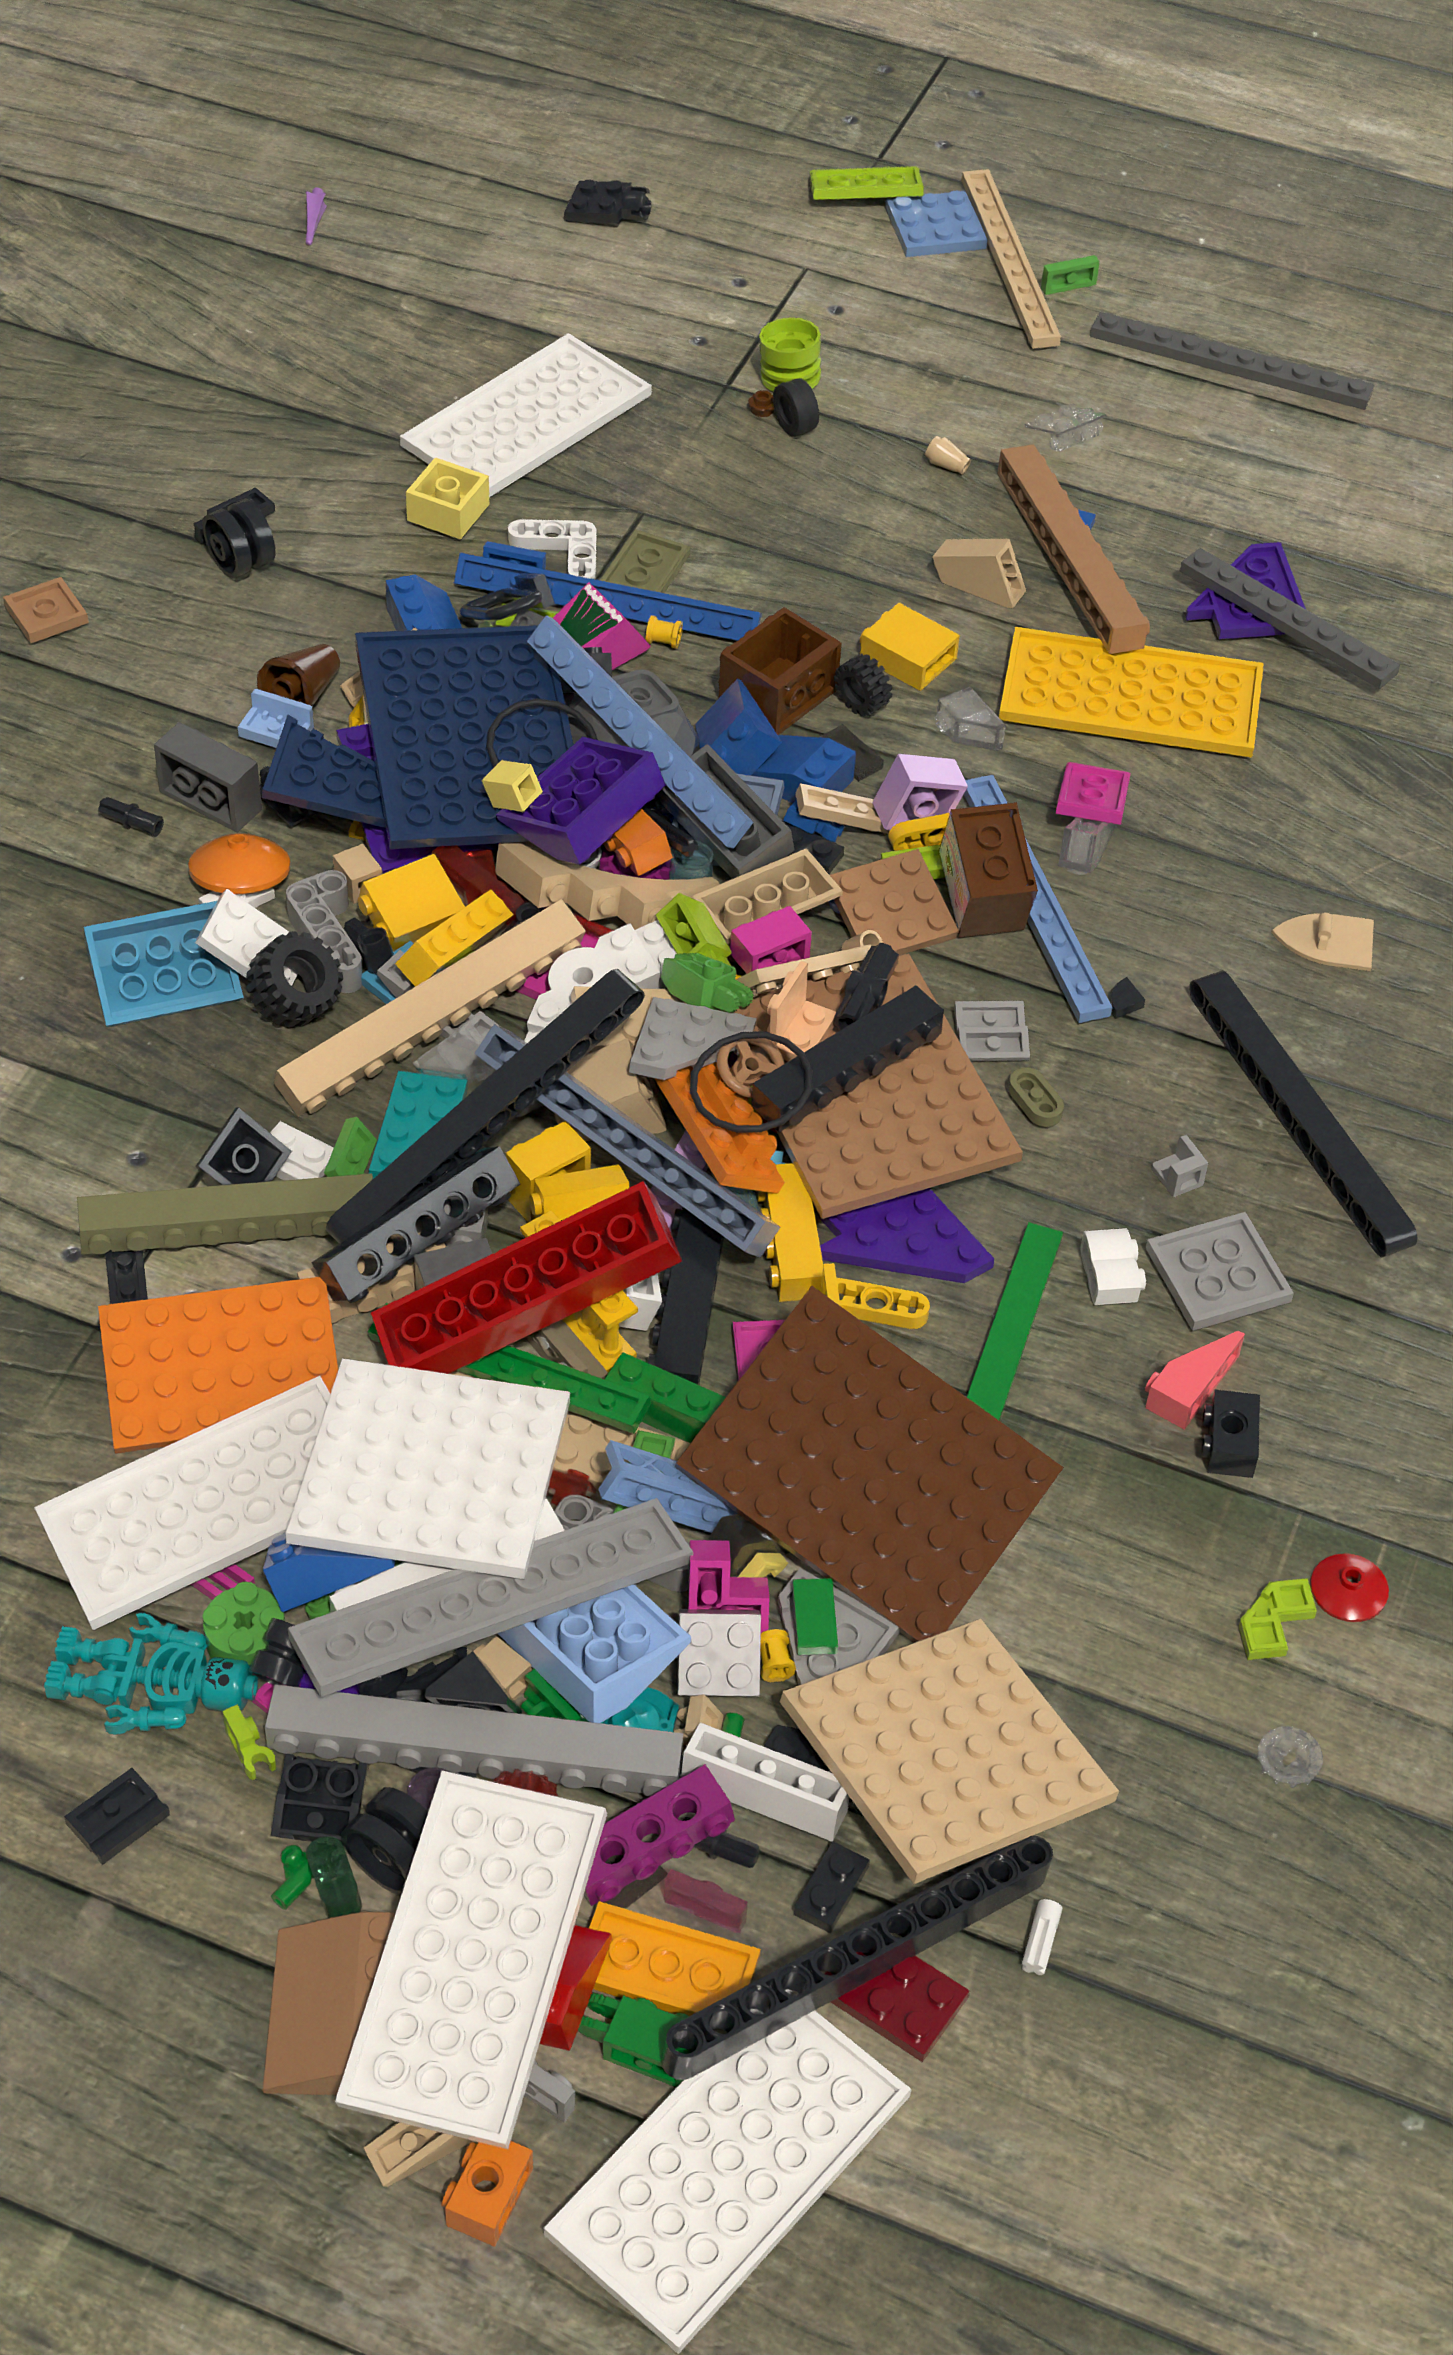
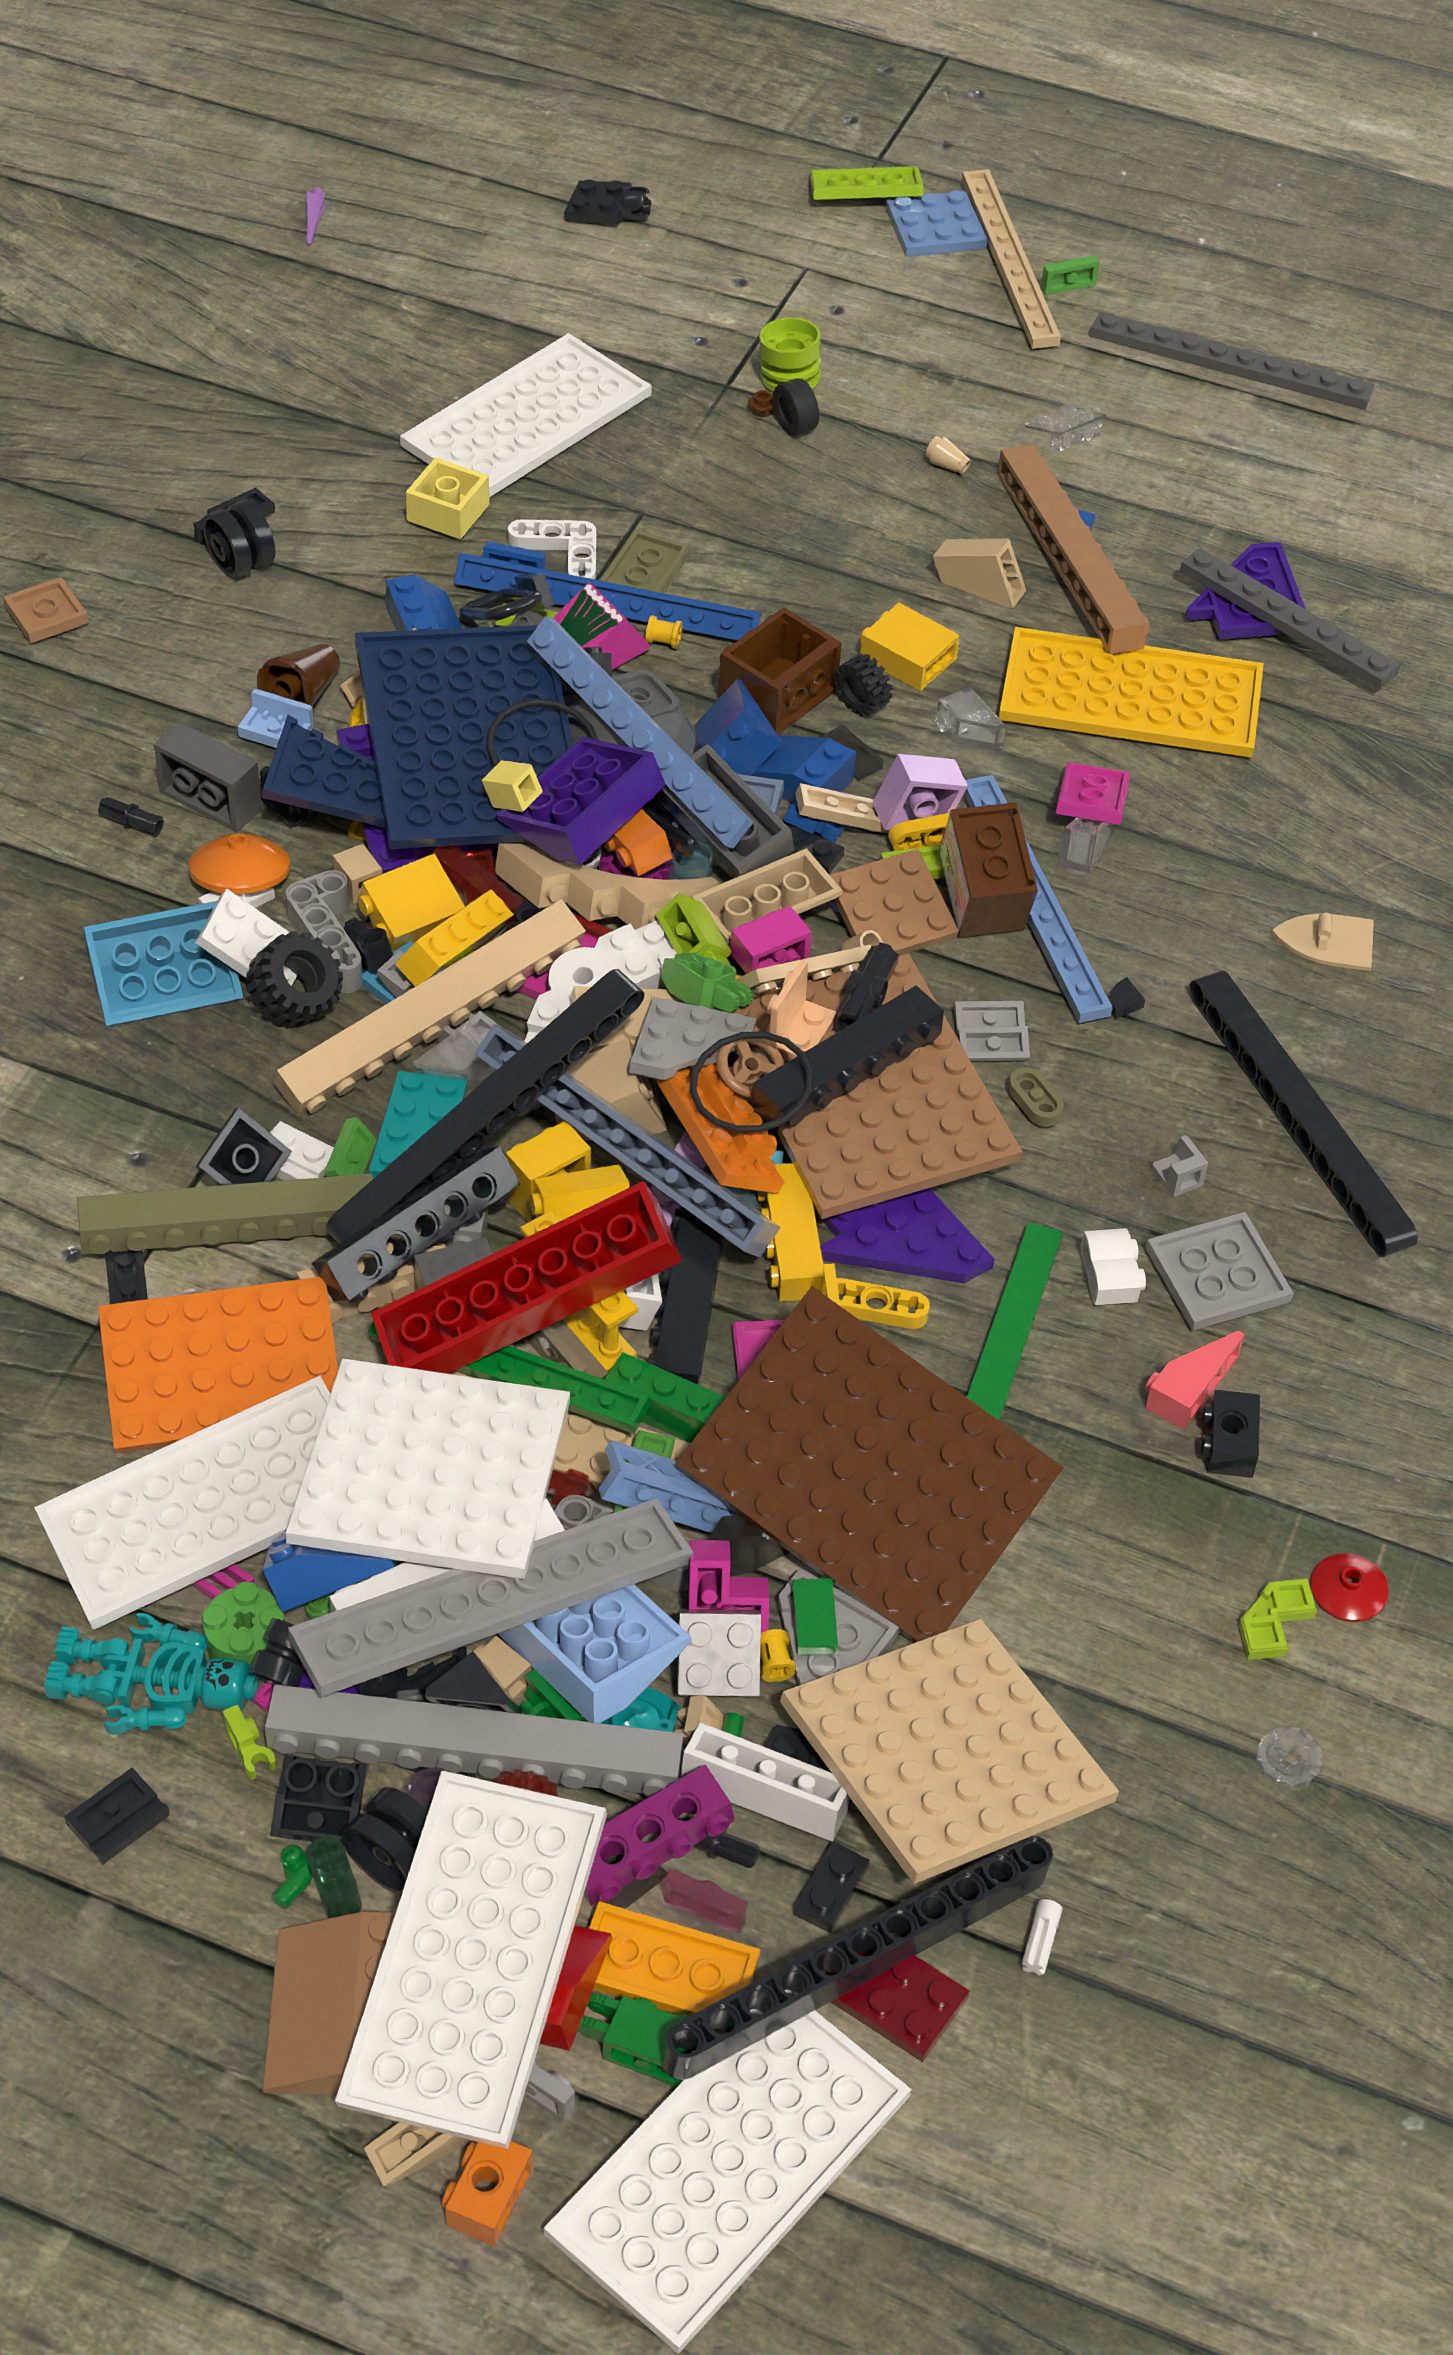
light yellow tile [738,1553,788,1577] -> none

